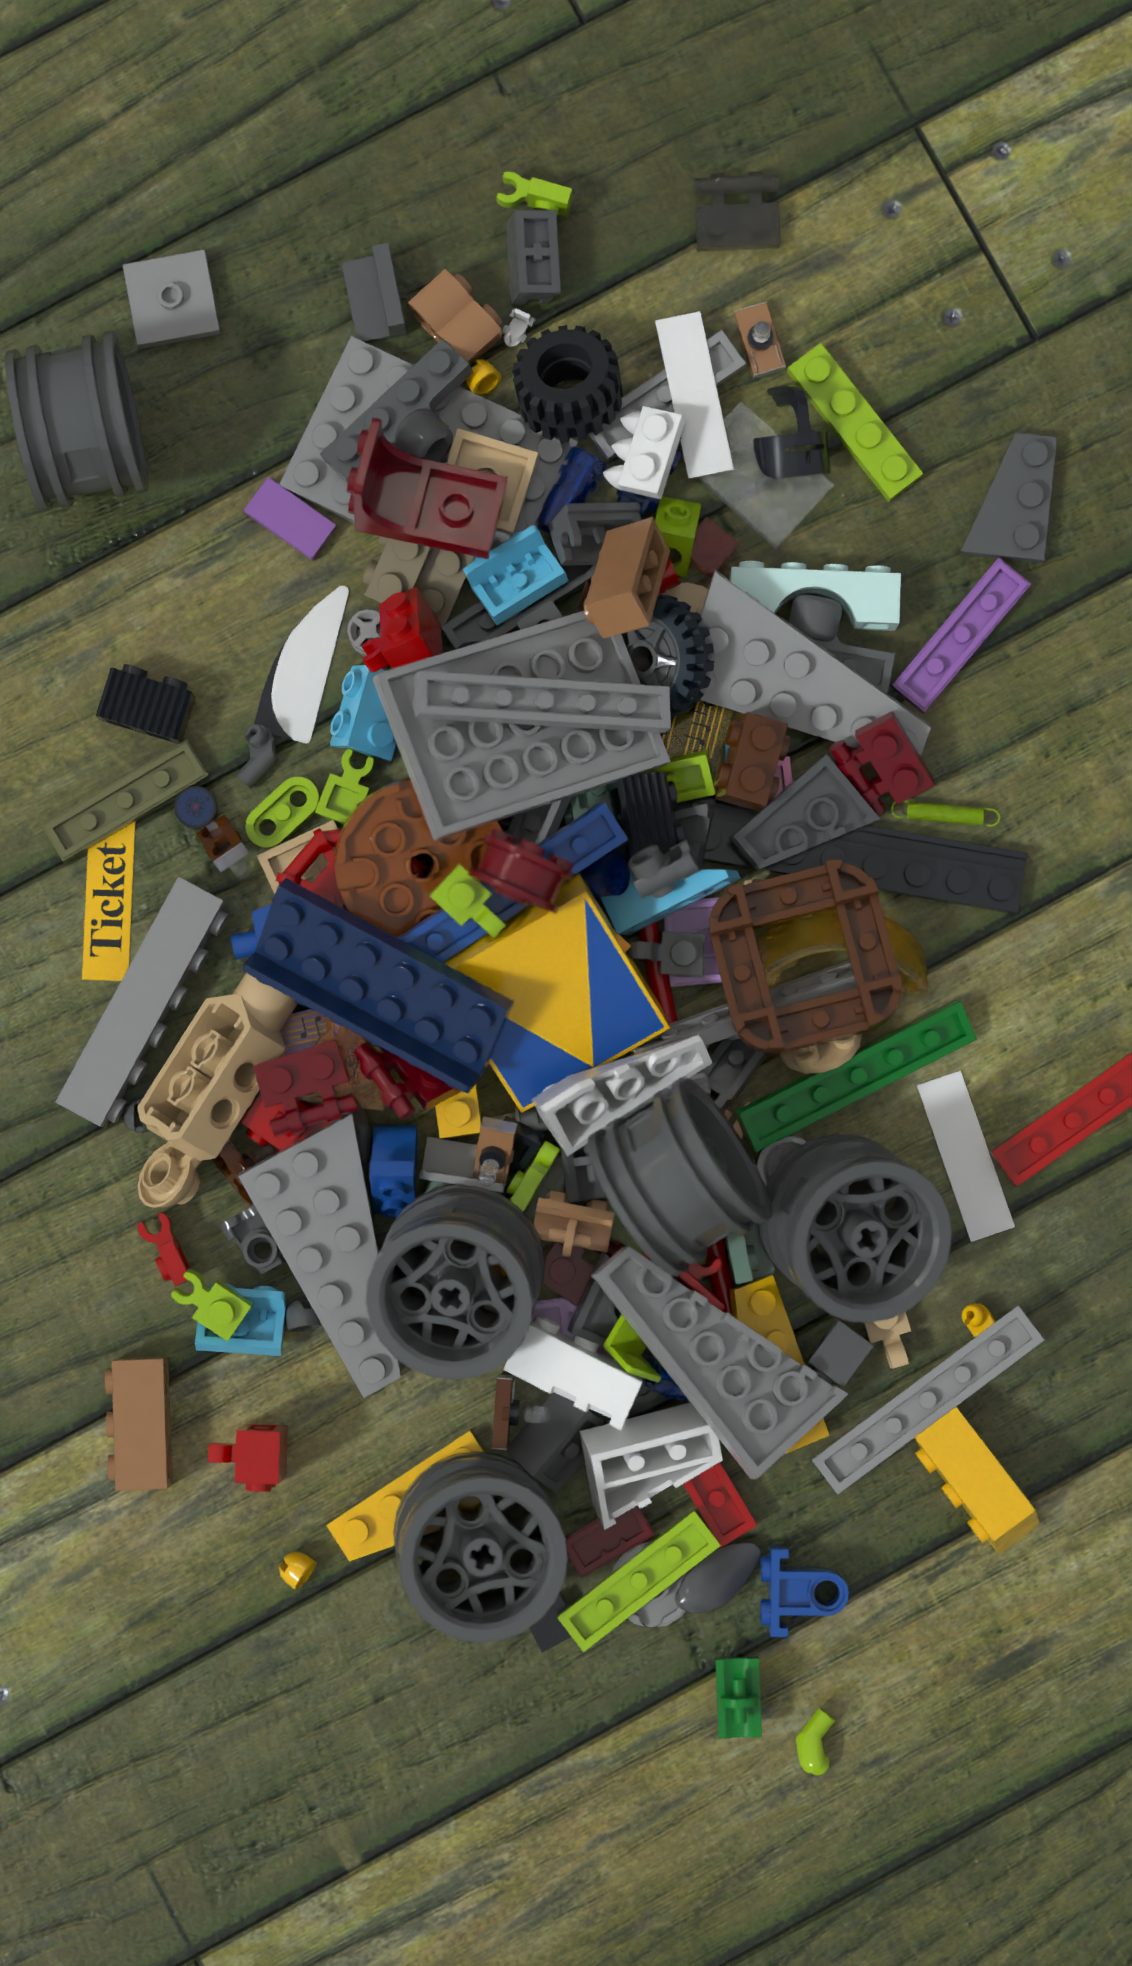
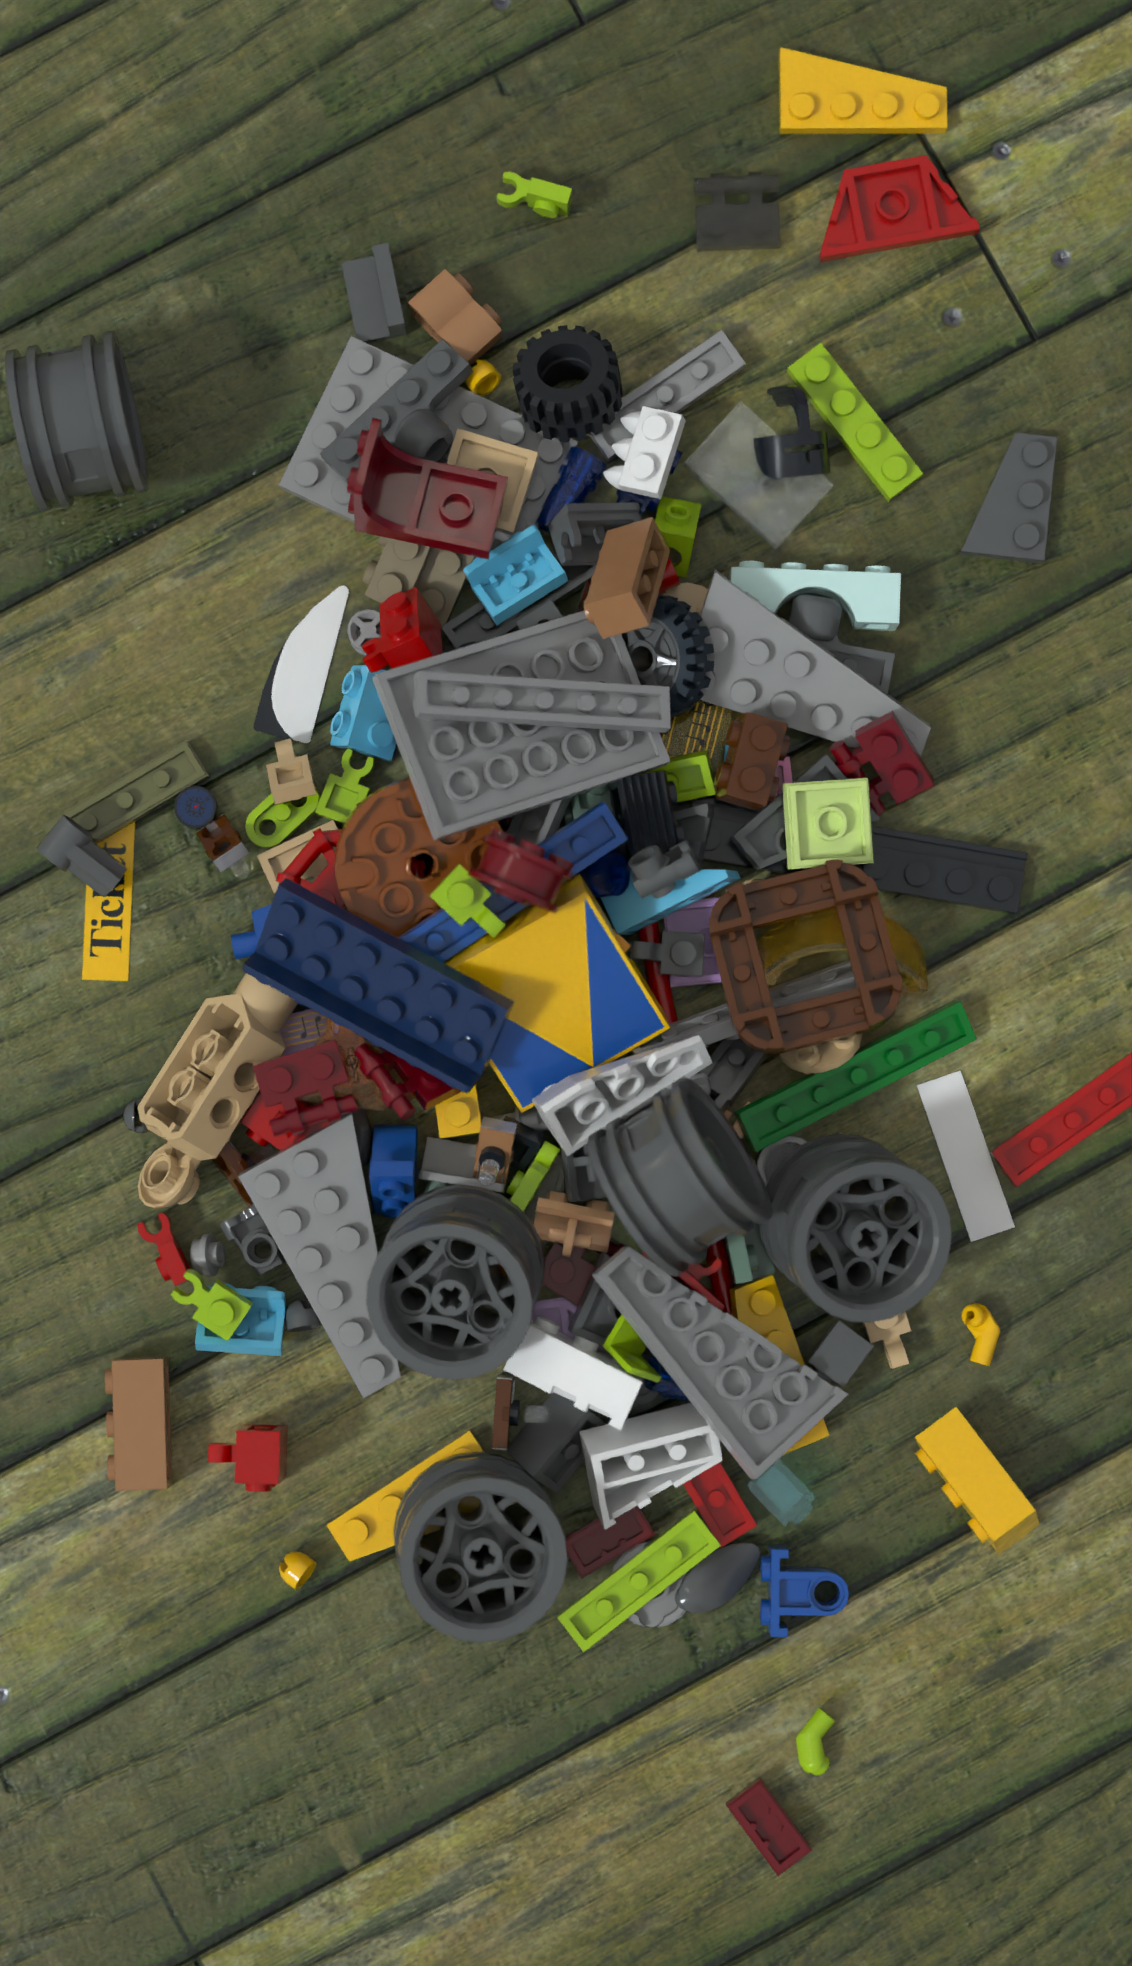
light grey brick [55,877,229,1127] -> none
black brick [96,664,196,744] -> none
light grey plate [123,250,221,349] -> none
dark grey arm [236,724,277,789] -> none
medium lavender tile [243,477,337,562] -> none
white piece [502,308,535,347] -> none
dark grey hinge [506,210,561,306] -> none
black tile [529,1592,572,1652] -> none
white sticker [655,311,734,479] -> none
clear red plate [690,517,739,578] -> none
green hips [715,1657,762,1739] -> none
medium nougat piece [733,302,786,379] -> none
light grey plate [812,1305,1044,1495] -> none
medium lavender tile [891,558,1031,714] -> none
lime piece [891,800,1000,827] -> none
none -> dark grey piece [36,815,127,897]
none -> light grey plate [190,1233,225,1276]
none -> tan plate [266,738,317,804]
none -> dark red plate [725,1777,812,1876]
none -> clear light blue brick [746,1458,815,1527]
none -> yellow wing [779,47,947,134]
none -> yellowish green tile [782,778,874,869]
none -> red wing [819,155,980,262]

